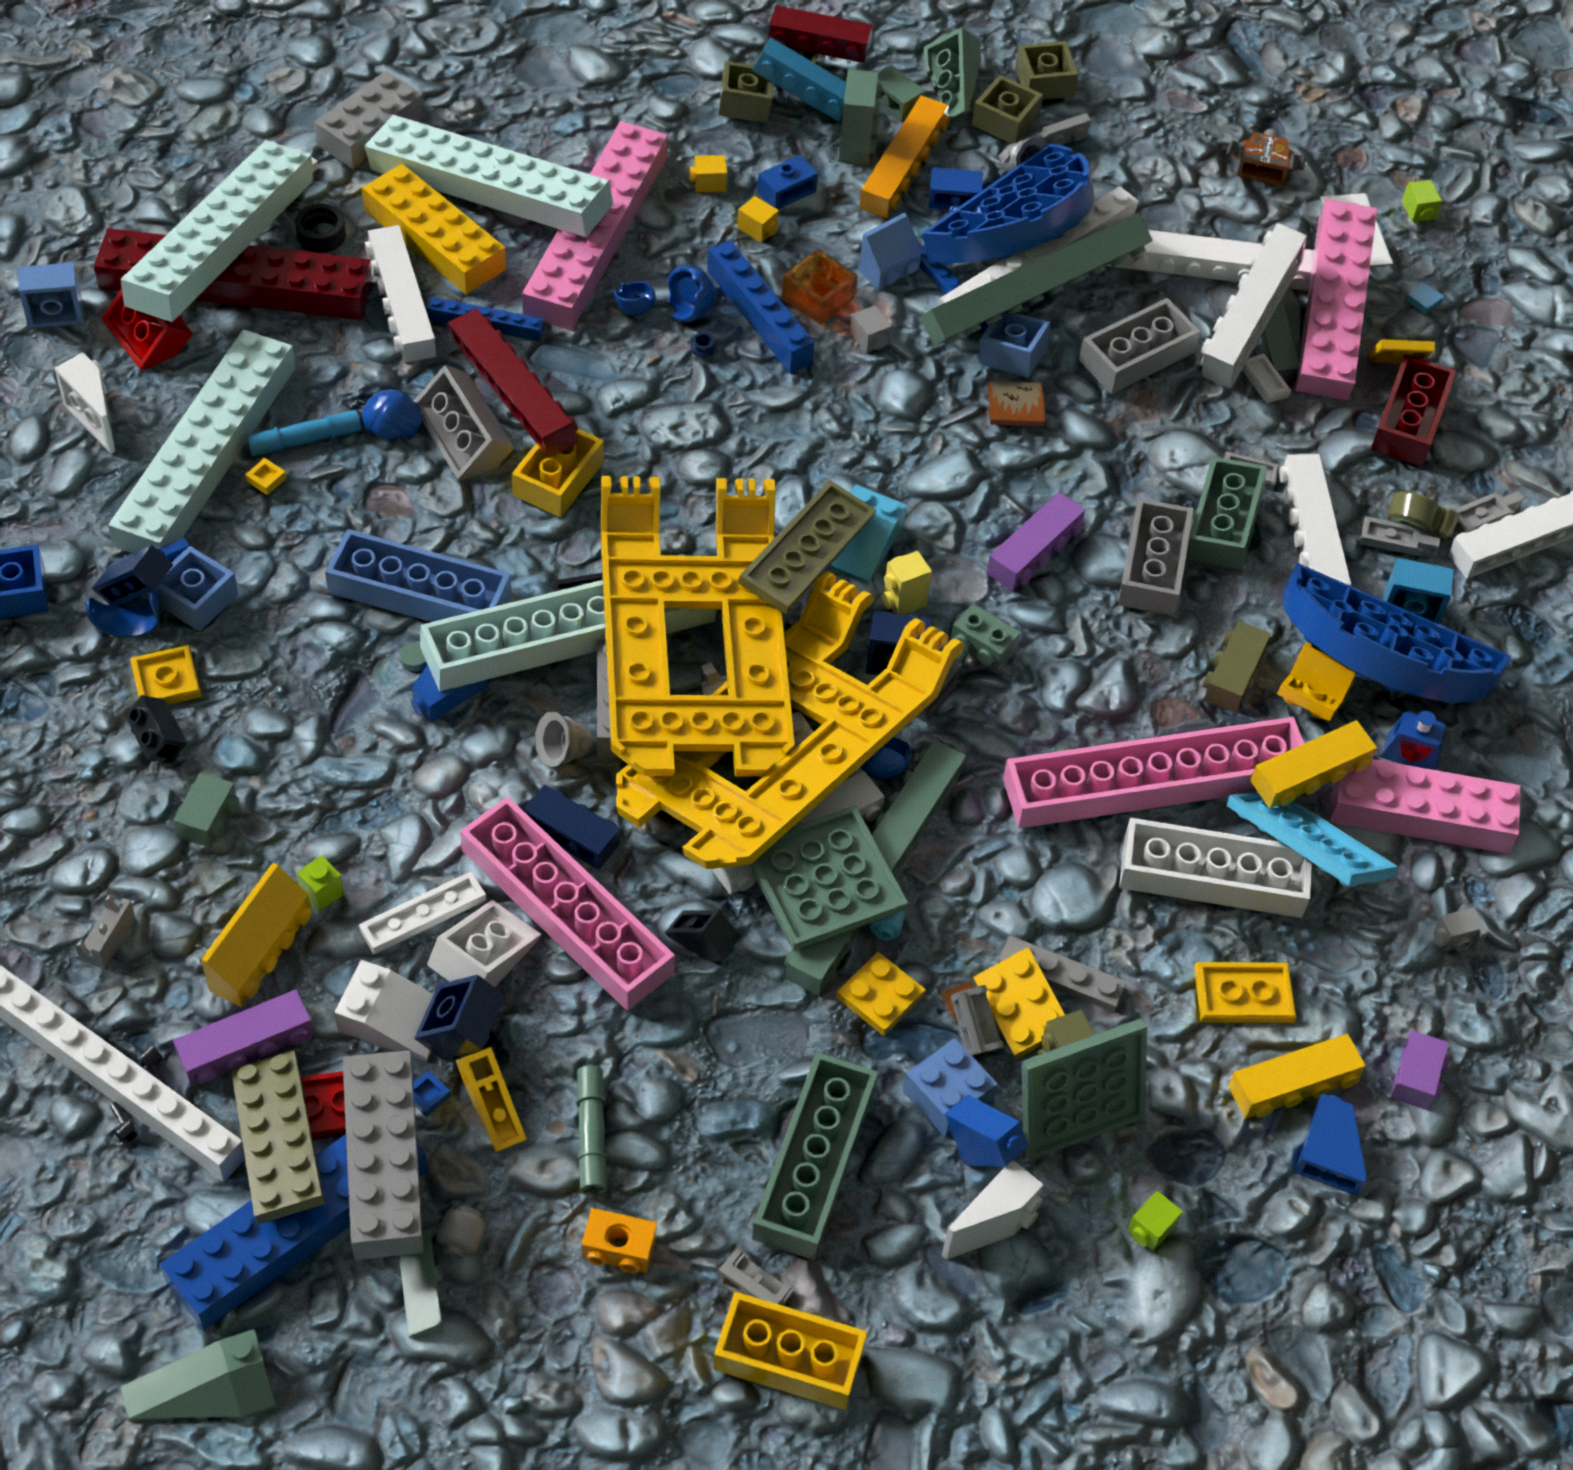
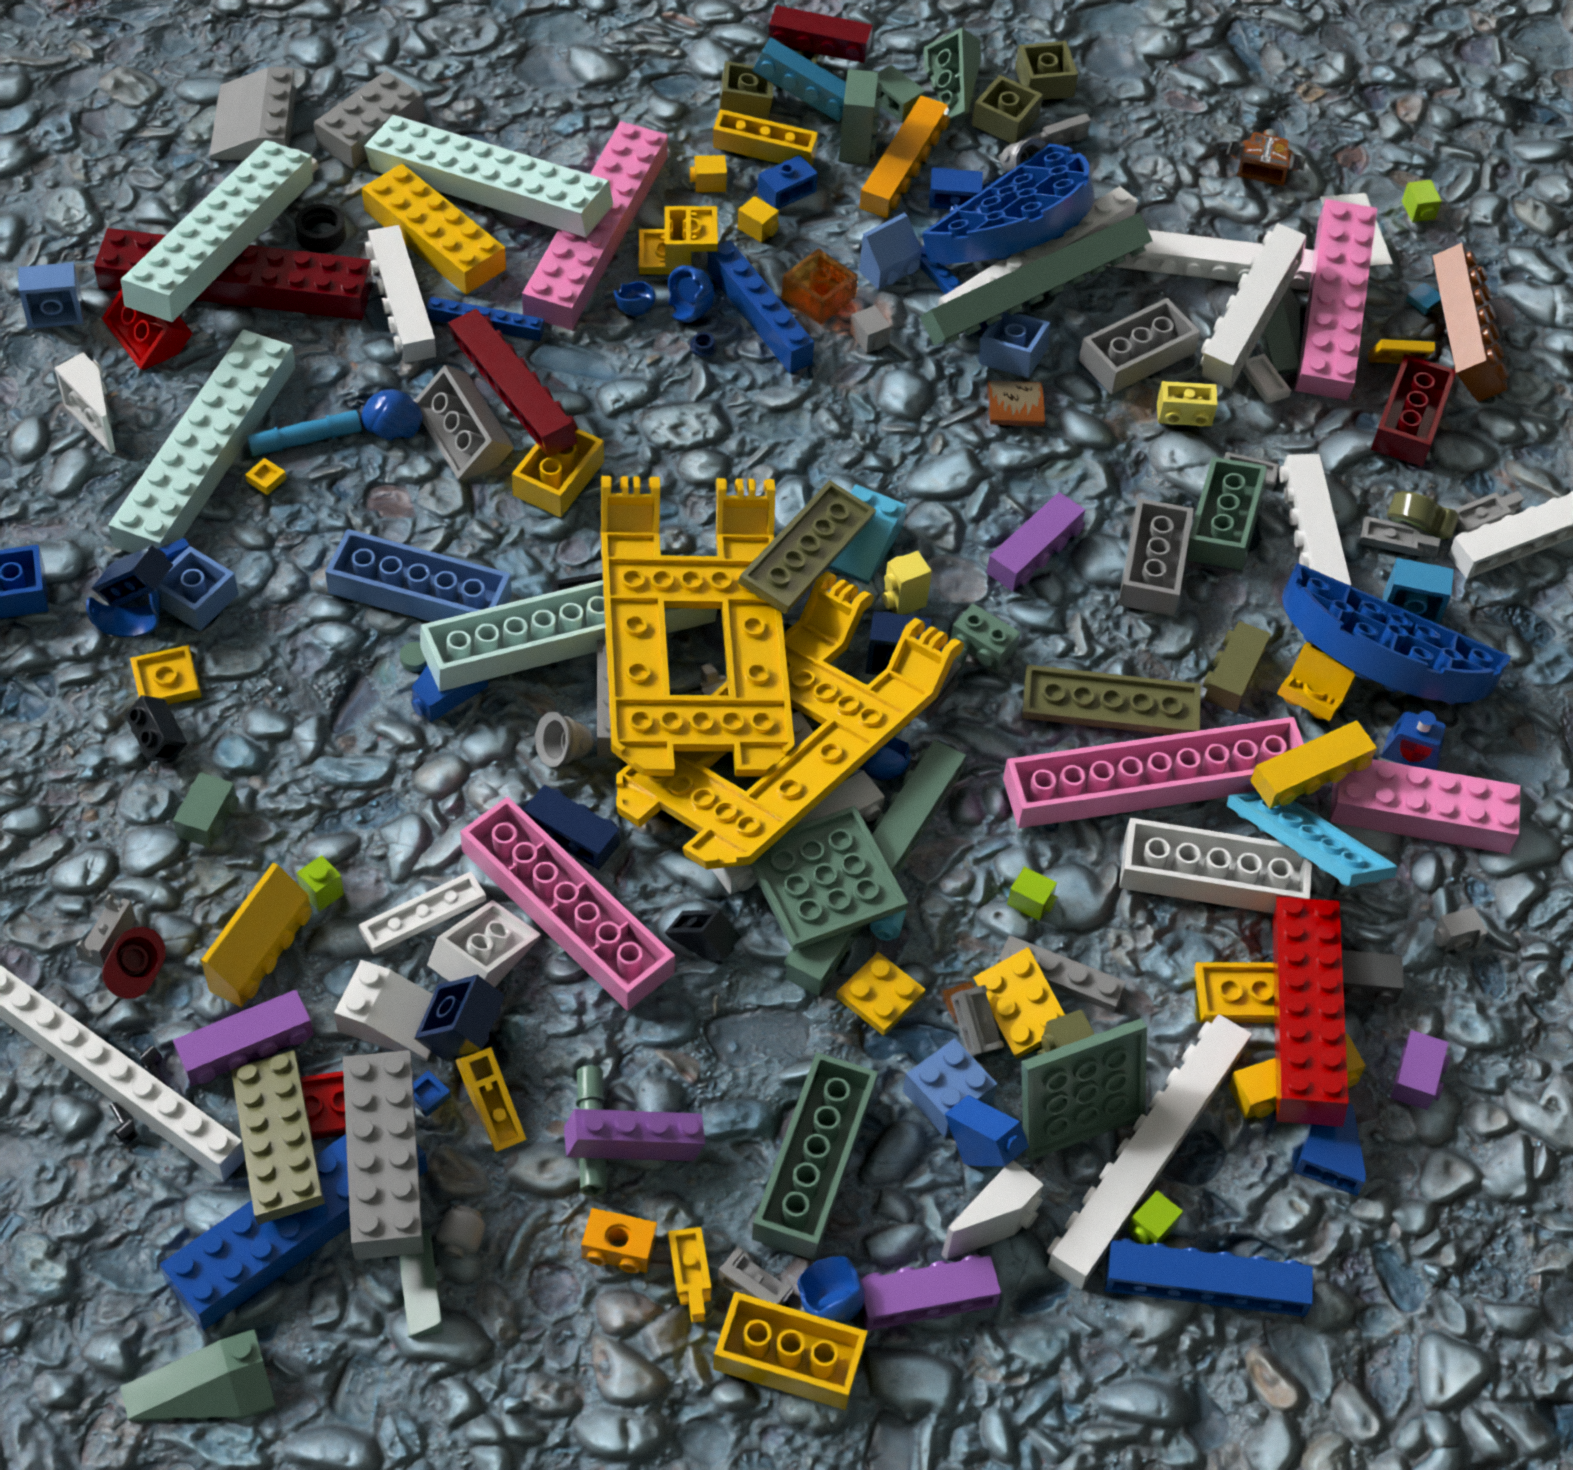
none -> dark red piece [102,927,166,999]
none -> light grey slope [209,67,296,160]
none -> medium lavender brick [564,1109,706,1161]
none -> yellow bracket [639,206,718,274]
none -> yellow hinge [668,1227,712,1323]
none -> yellow brick [713,109,818,166]
none -> blue piece [797,1256,865,1324]
none -> medium lavender brick [861,1255,1001,1331]
none -> lime brick [1007,866,1058,921]
none -> olive plate [1022,664,1201,735]
none -> white brick [1047,1014,1252,1290]
none -> blue brick [1104,1239,1313,1317]
none -> light yellow brick [1157,381,1218,427]
none -> red brick [1272,896,1349,1127]
none -> dark grey brick [1342,950,1404,1005]
none -> brick [1433,243,1509,402]

